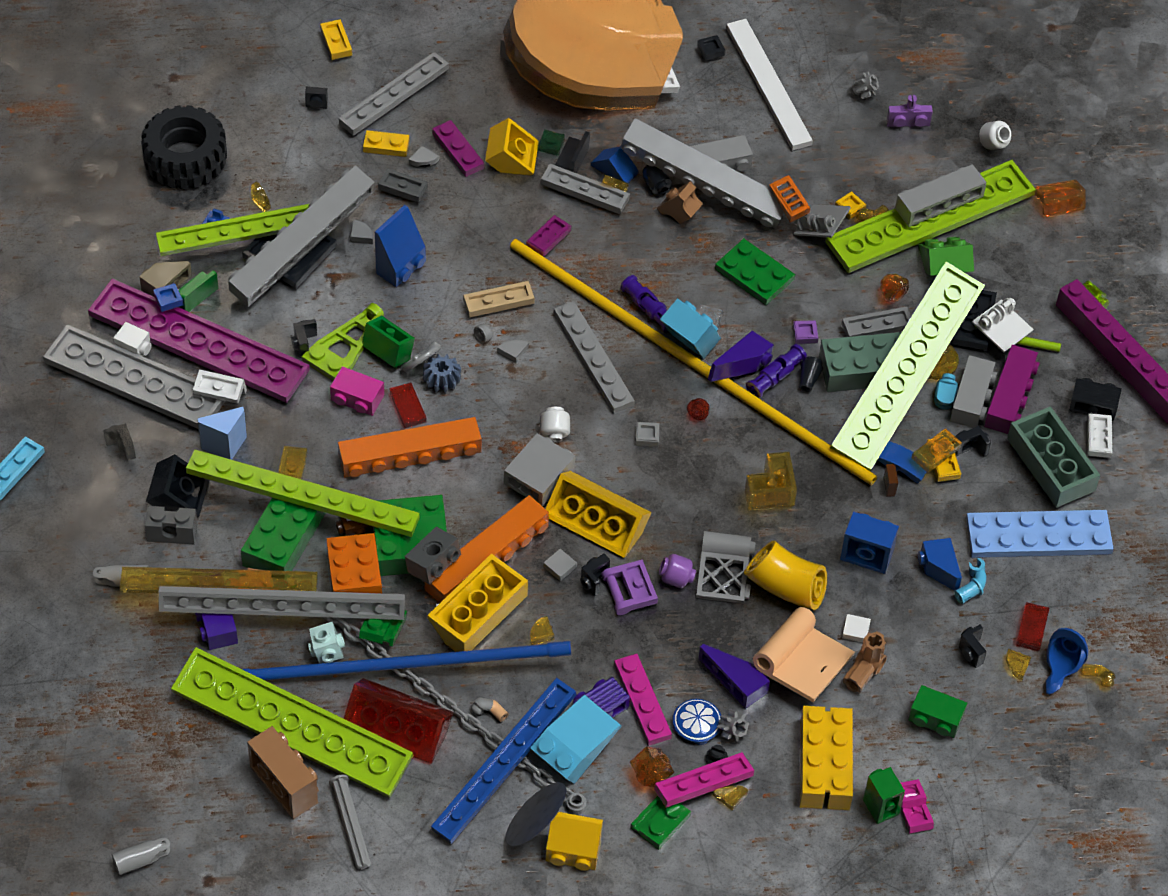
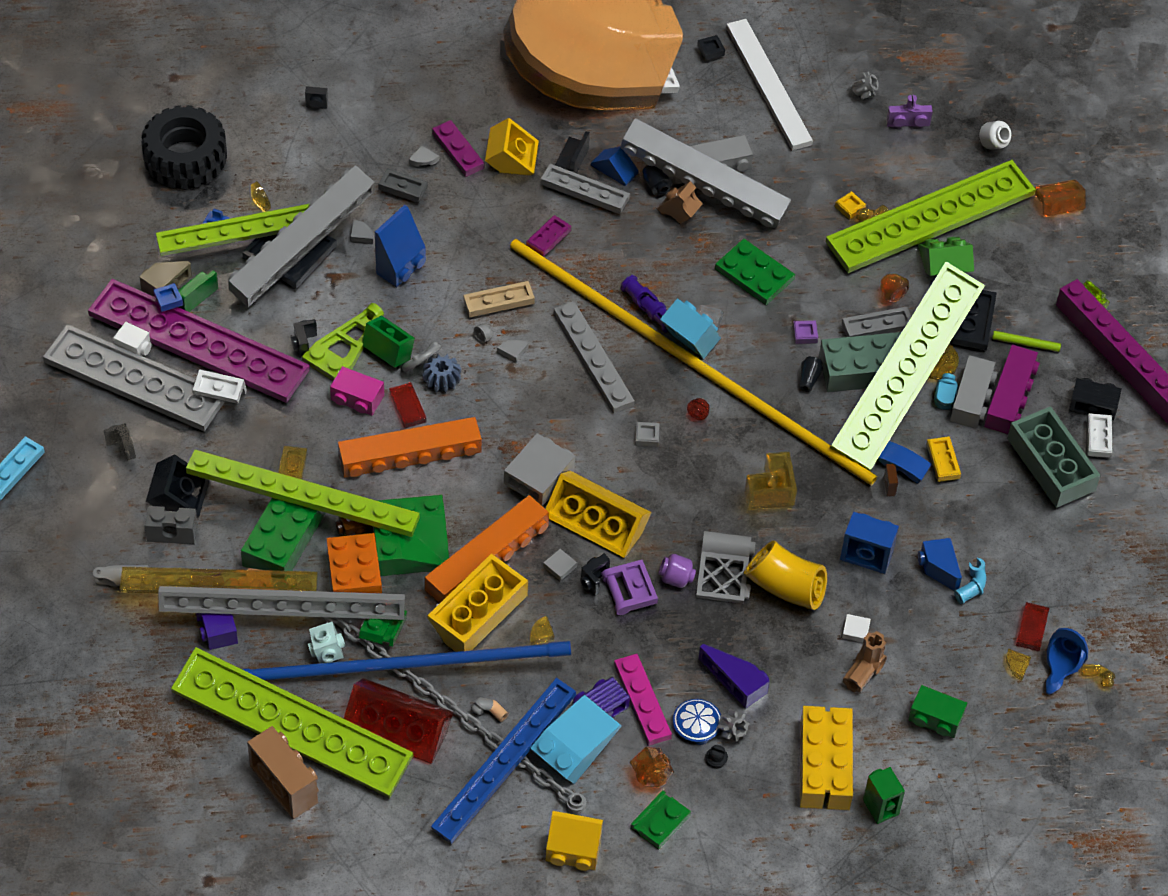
light grey piece [111,838,170,875] -> none
light blue slope [197,407,247,460] -> none
yellow plate [320,19,352,60] -> none
light grey axle [329,775,371,870] -> none
light grey plate [339,52,449,136] -> none
yellow plate [363,130,410,157] -> none
dark grey brick [404,526,461,584] -> none
flat silver sticker [506,782,566,846] -> none
clear green plate [538,129,565,156] -> none
white head [540,407,570,443] -> none
clear yellow tile [602,175,629,192] -> none
dark pink plate [654,752,754,808] -> none
dark purple slope [708,331,774,382] -> none
clear yellow tile [713,785,749,811] -> none
dark purple piece [746,344,807,398] -> none
light nougat door [753,607,855,702] -> none
orange slope [769,175,810,223] -> none
light grey hinge [793,204,851,238] -> none
light grey brick [895,164,987,227] -> none
dark pink slope [901,779,934,834] -> none
clear yellow plate [912,428,962,473] -> none
black bracket [953,426,991,456] -> none
black bracket [958,624,987,668] -> none
light blue plate [966,510,1114,558] -> none
white hinge [972,298,1034,353] -> none

